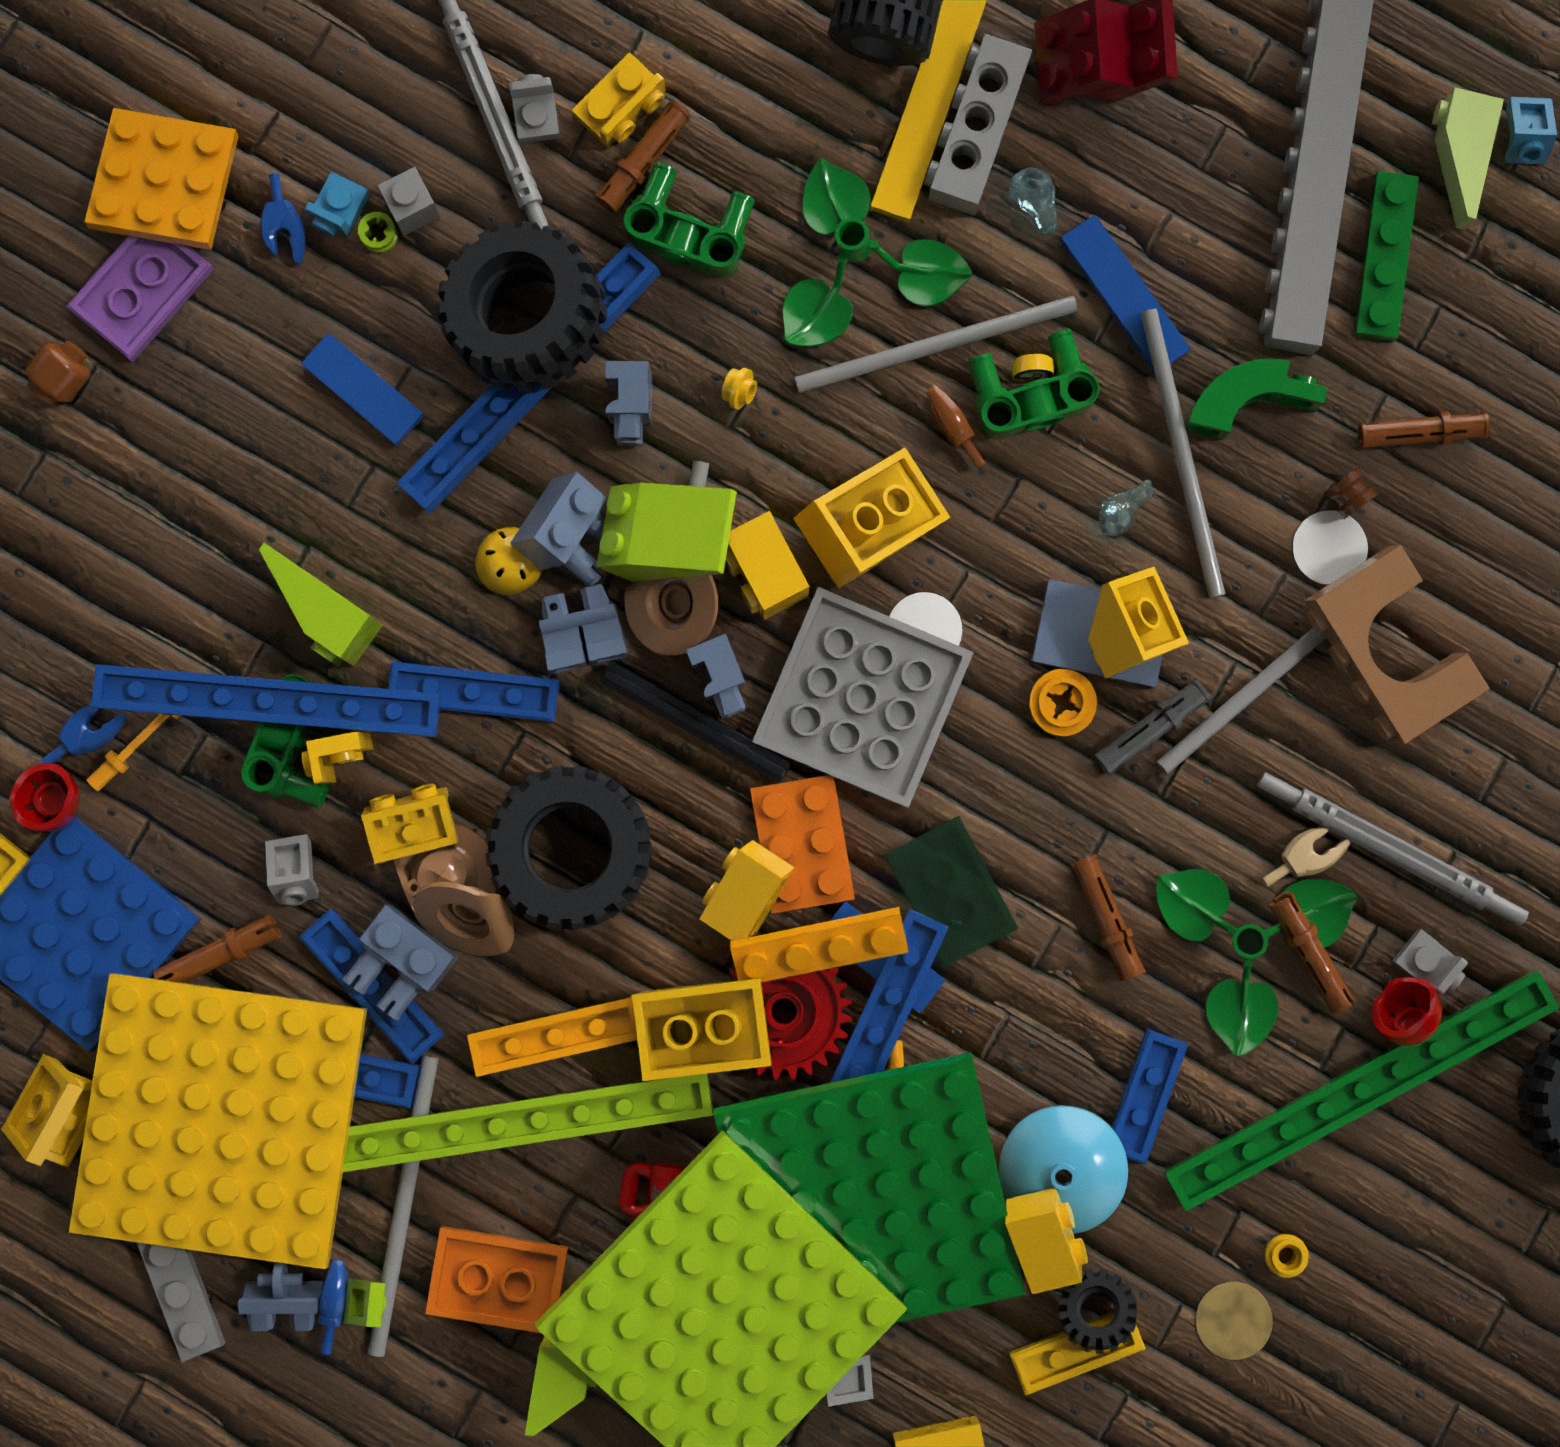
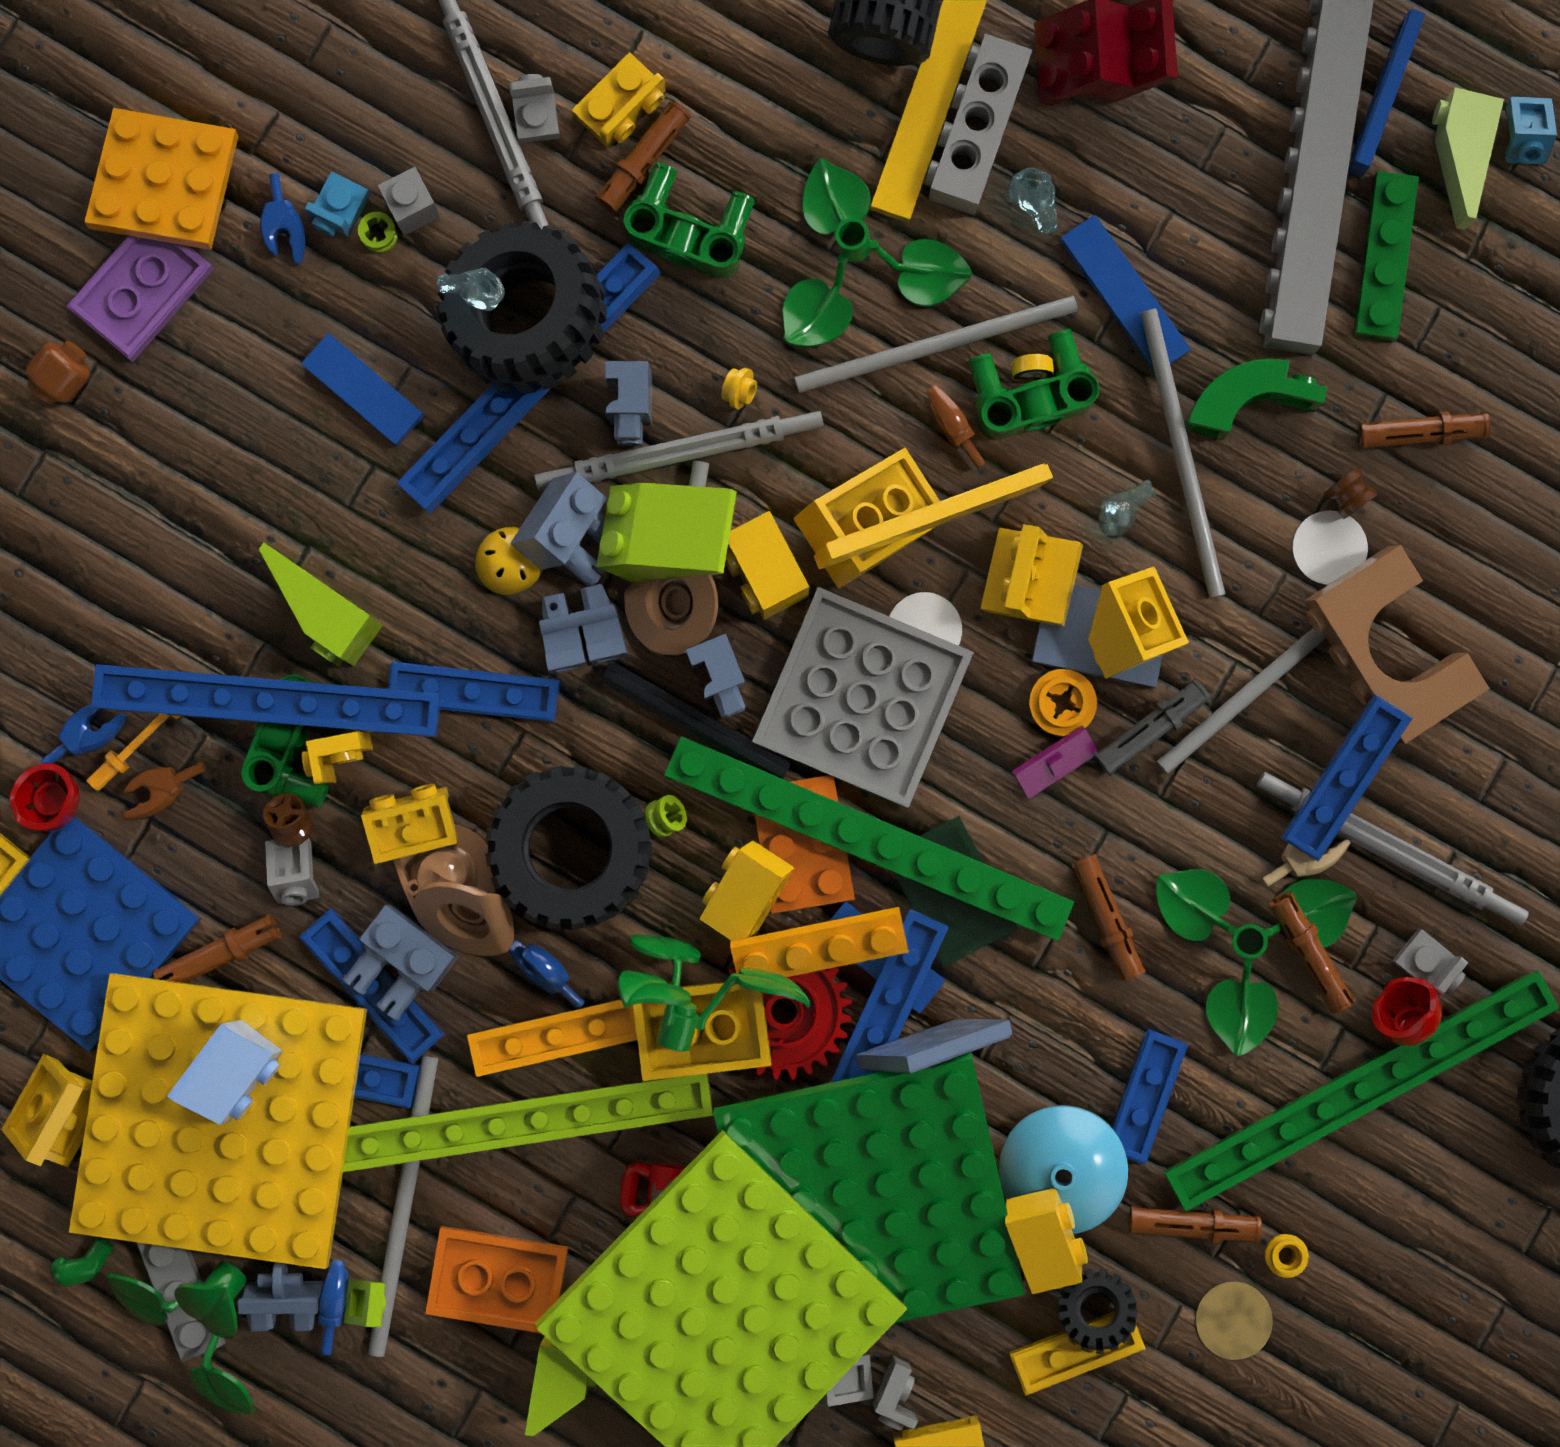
none -> green arm [50,1237,114,1287]
none -> green plant [106,1262,256,1415]
none -> dark orange hand [122,762,206,820]
none -> light blue slope [167,1020,283,1125]
none -> reddish brown wheel [263,793,313,848]
none -> clear light blue animal [437,268,505,311]
none -> blue hand [508,940,584,1009]
none -> light grey axle [534,411,824,491]
none -> green plant [618,934,810,1052]
none -> lime bush [645,795,687,837]
none -> green plate [664,736,1075,941]
none -> yellow tile [813,463,1053,570]
none -> sand blue tile [856,1019,1013,1073]
none -> light grey bracket [872,1356,918,1430]
none -> yellow bracket [980,524,1083,627]
none -> magenta piece [1012,726,1098,799]
none -> dark orange pin [1129,1206,1262,1244]
none -> blue tile [1280,694,1413,862]
none -> blue tile [1348,9,1426,179]

